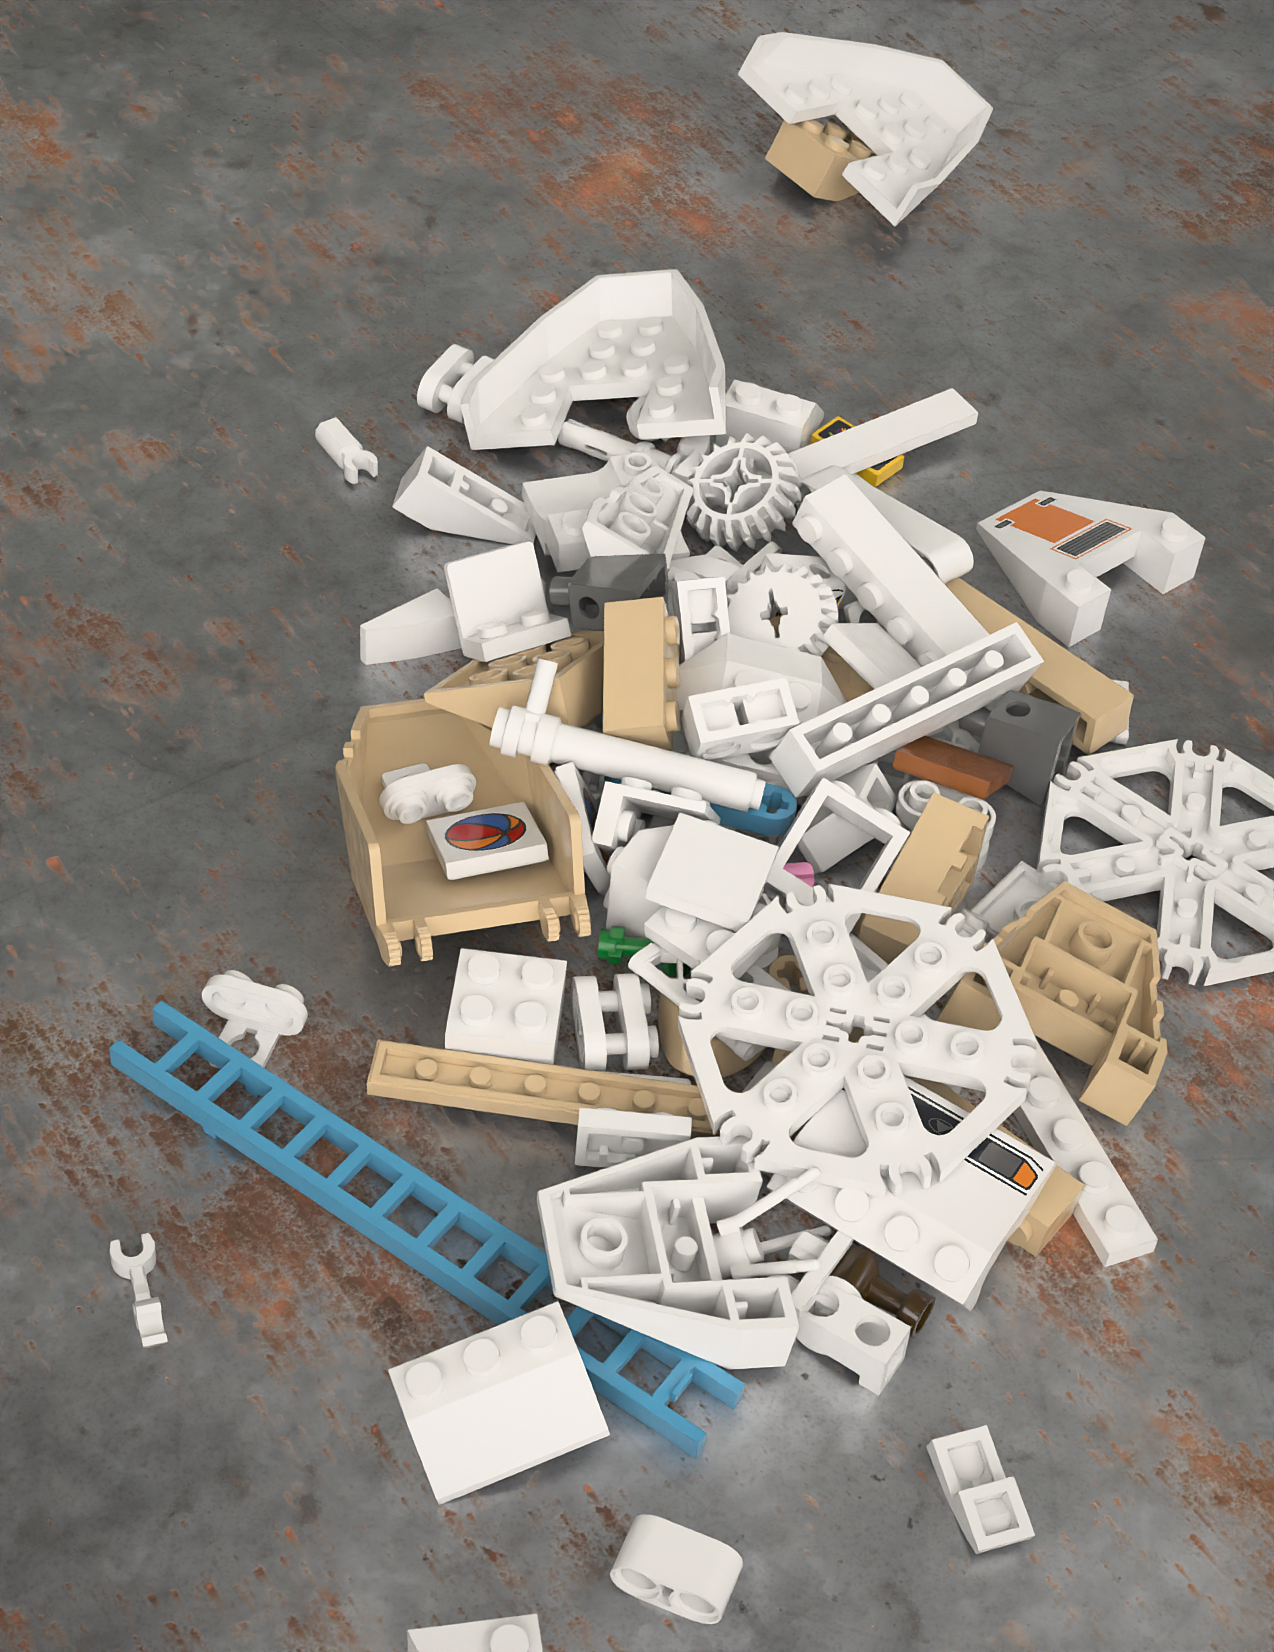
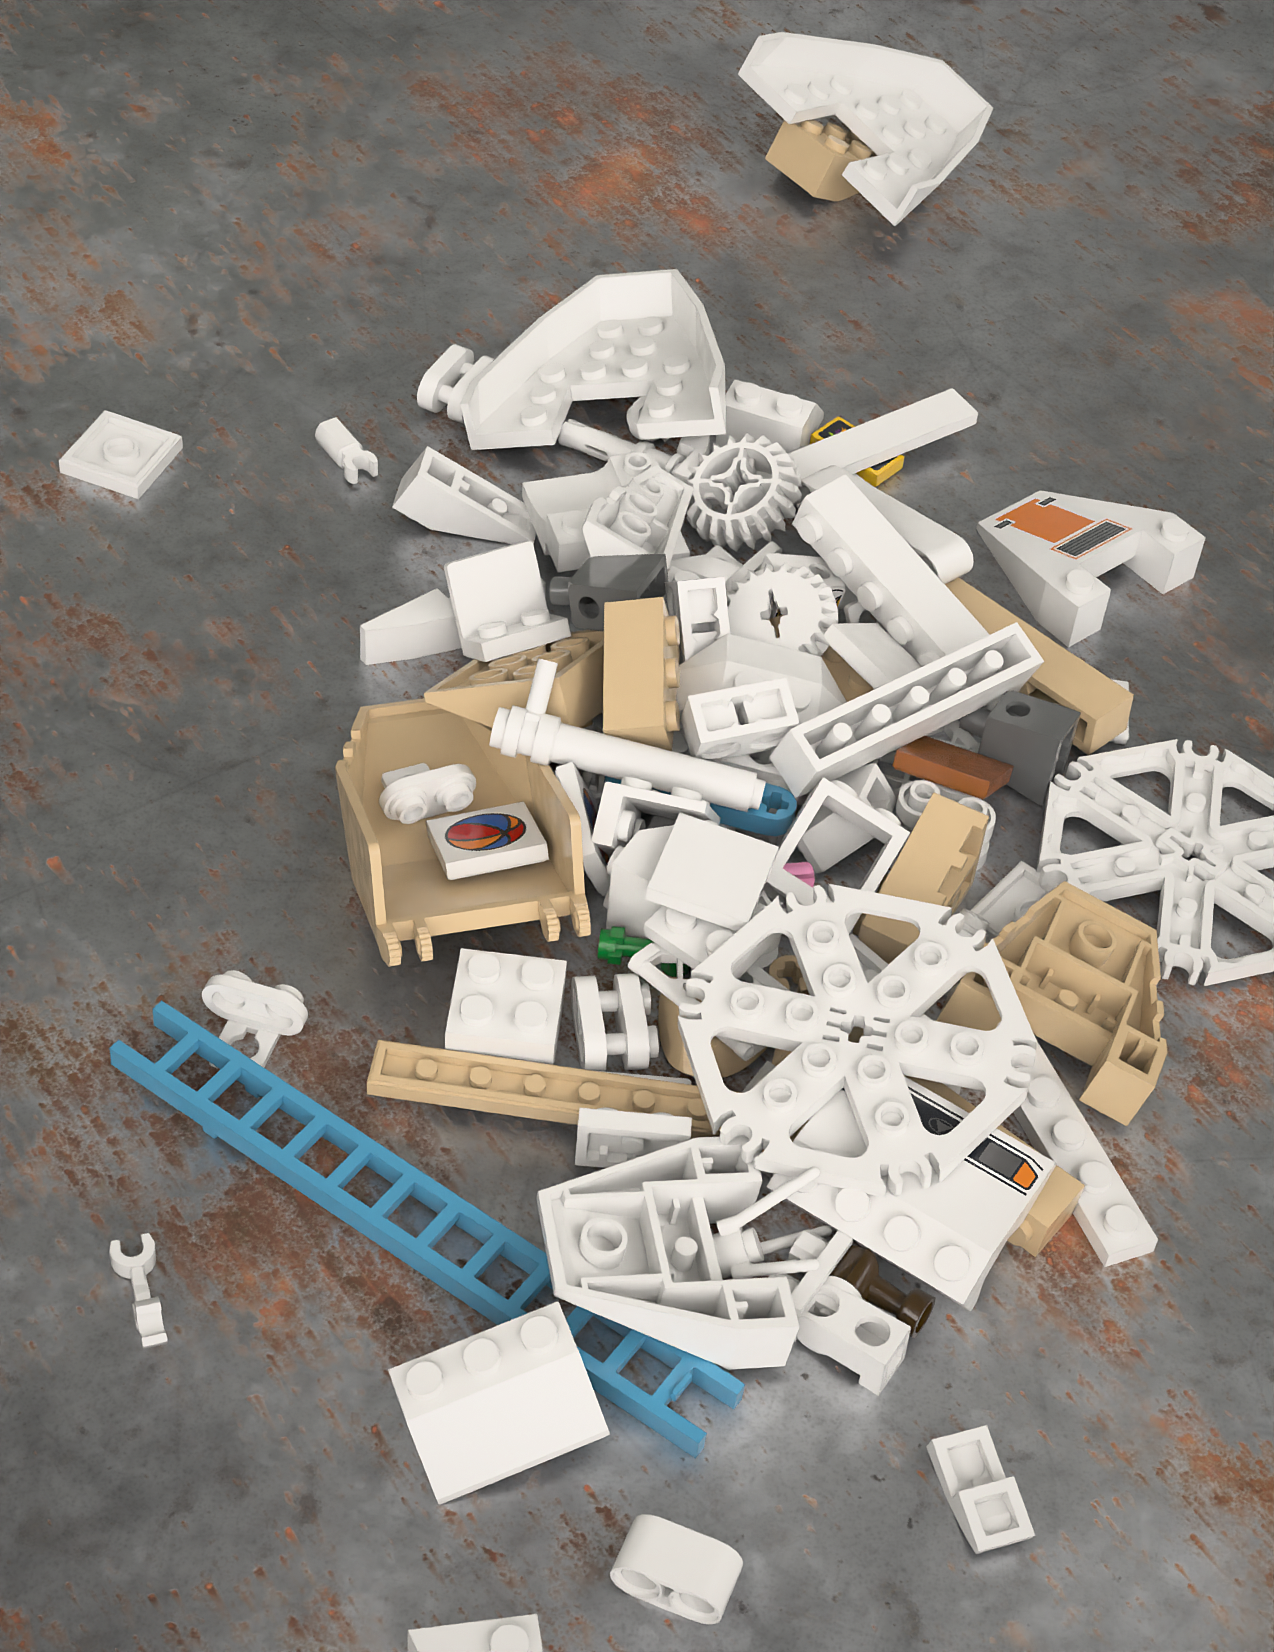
none -> white tile [59,410,183,500]

